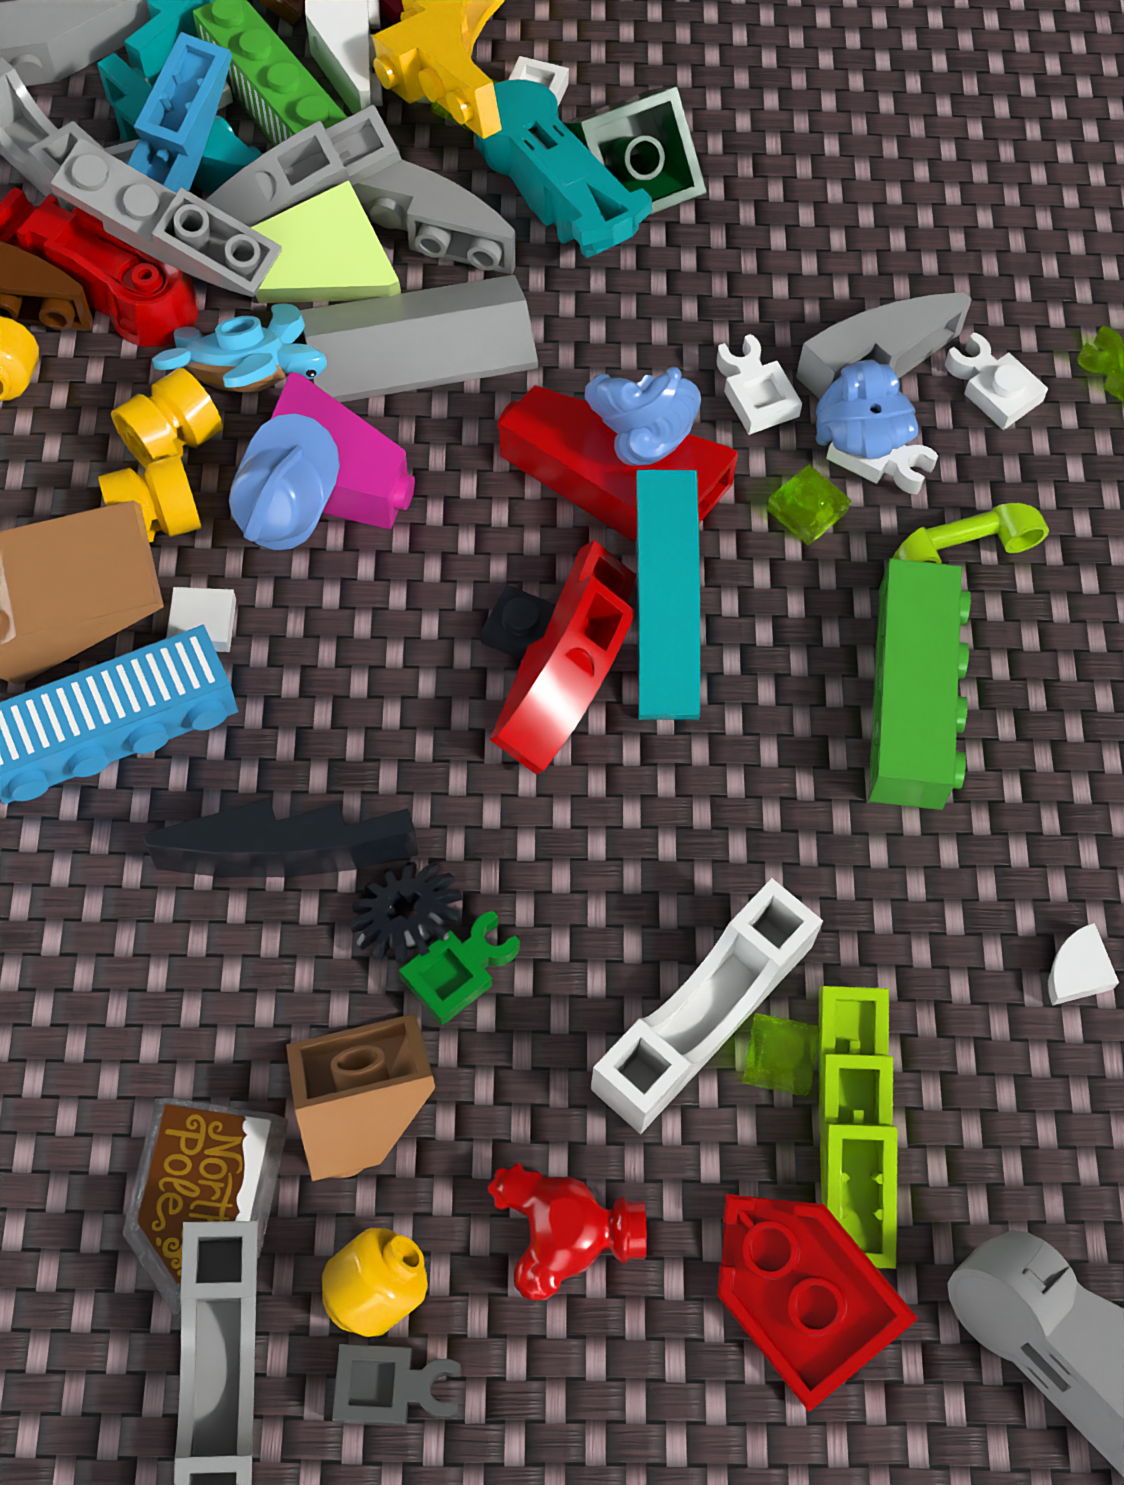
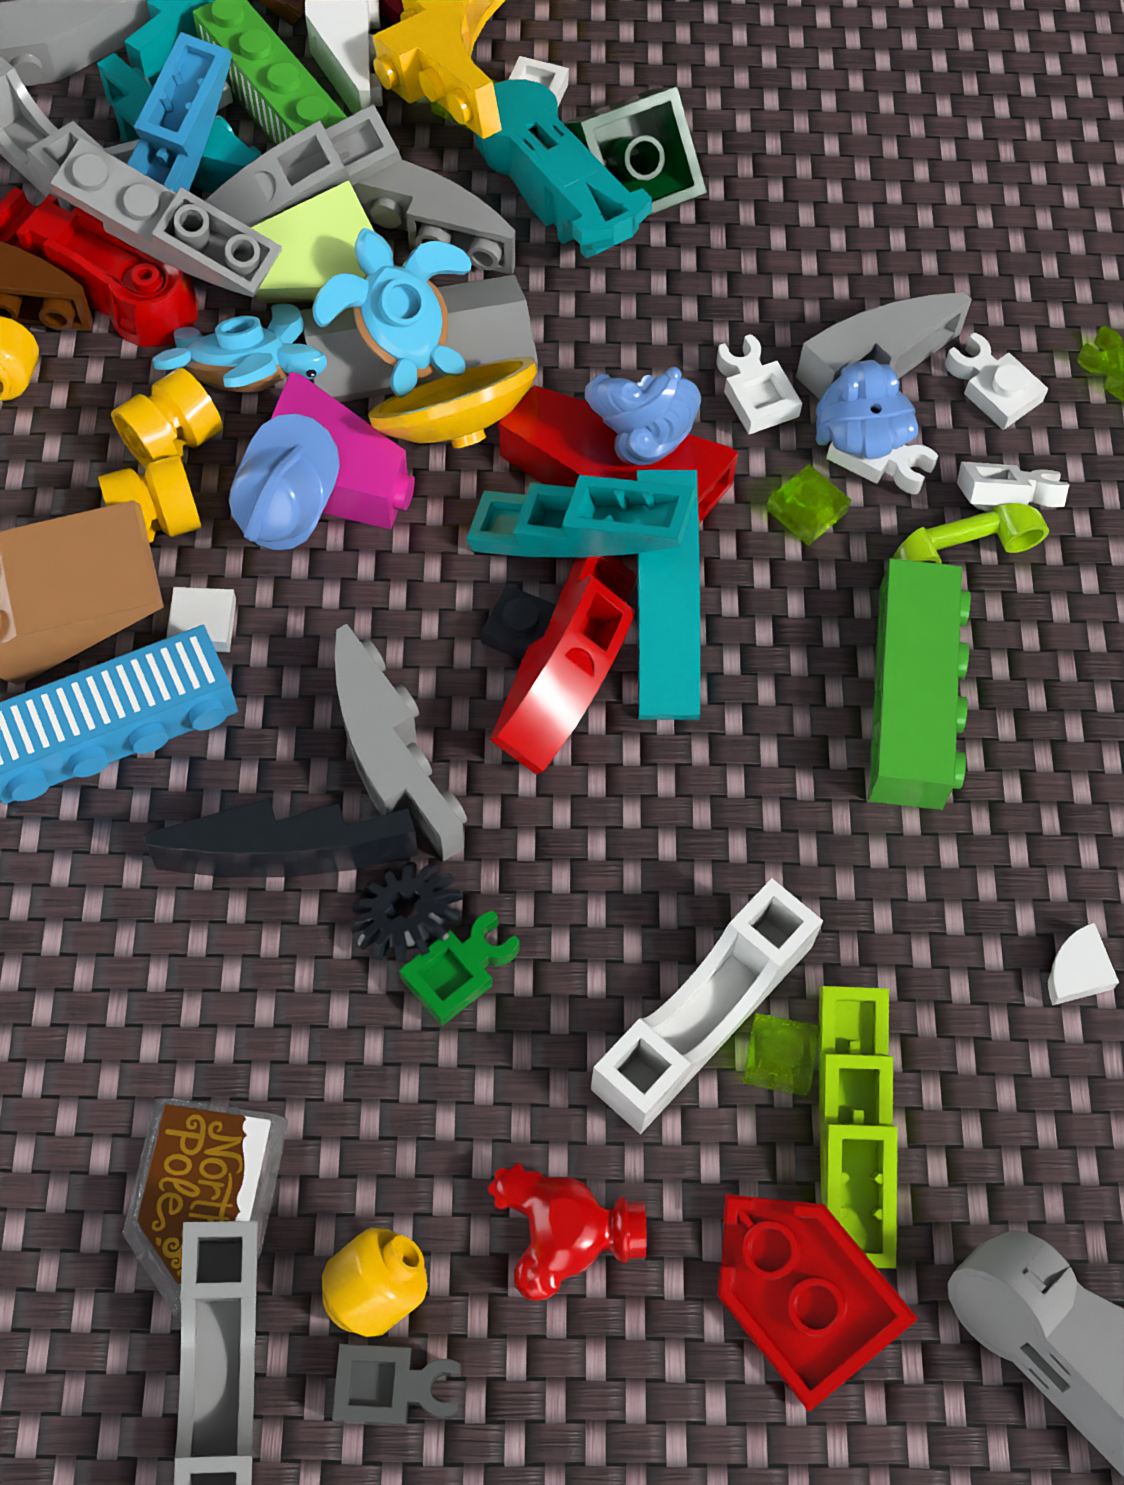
medium nougat slope [286,1013,435,1181] -> none
none -> medium azure animal [312,228,472,398]
none -> light grey slope [334,624,467,862]
none -> yellow dish [368,357,538,448]
none -> teal slope [466,475,697,558]
none -> white plate [957,462,1069,512]

